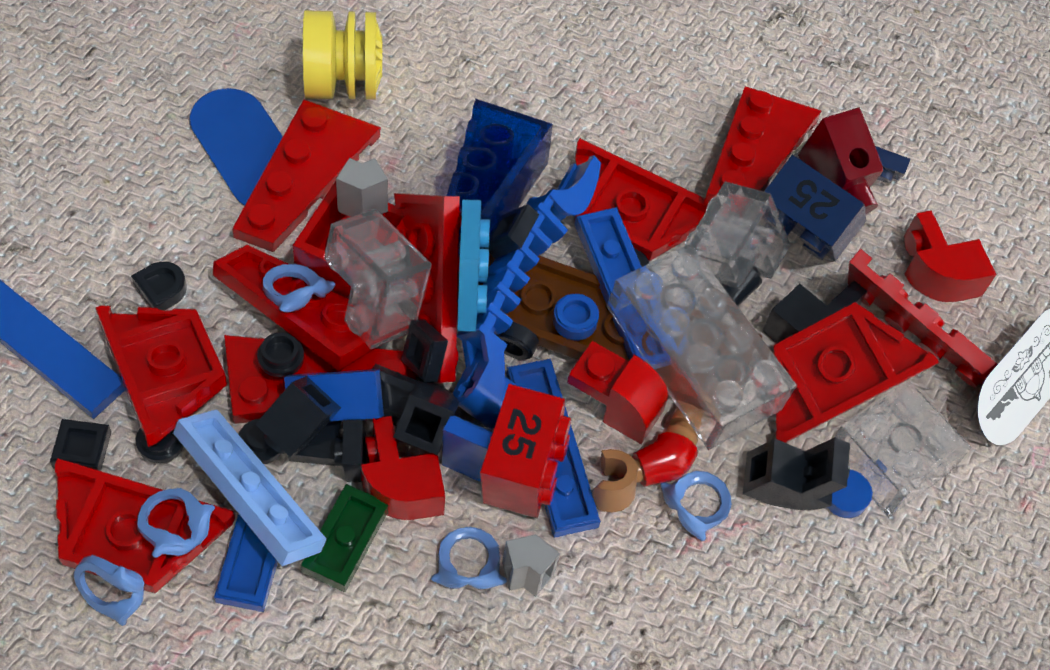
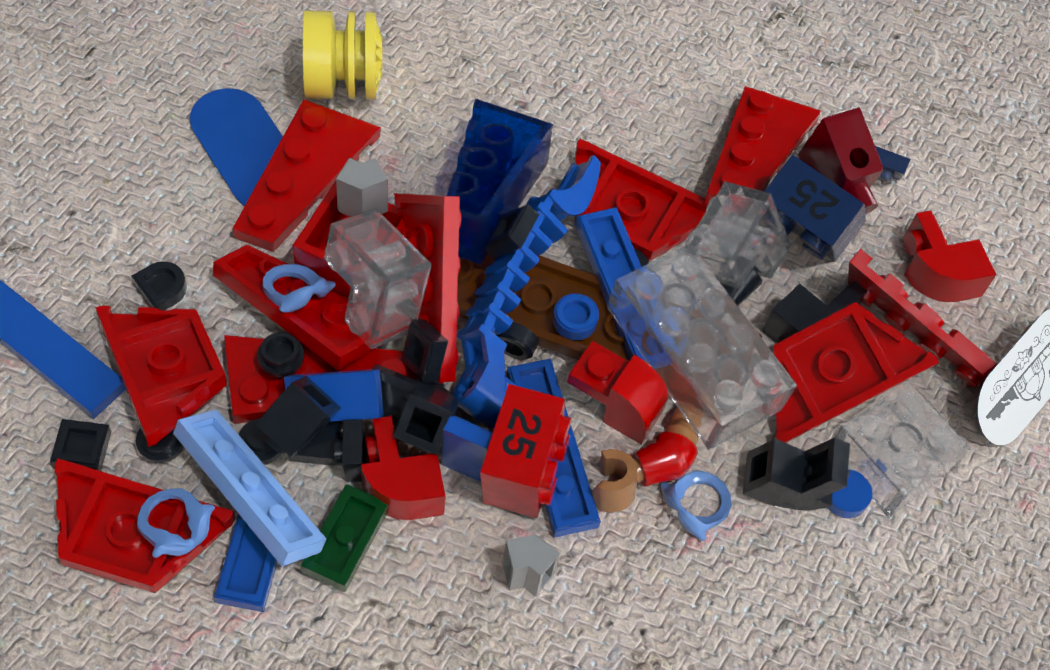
medium blue piece [74,555,145,626] -> none
medium blue piece [431,527,507,589] -> none
dark azure plate [457,200,490,332] -> none

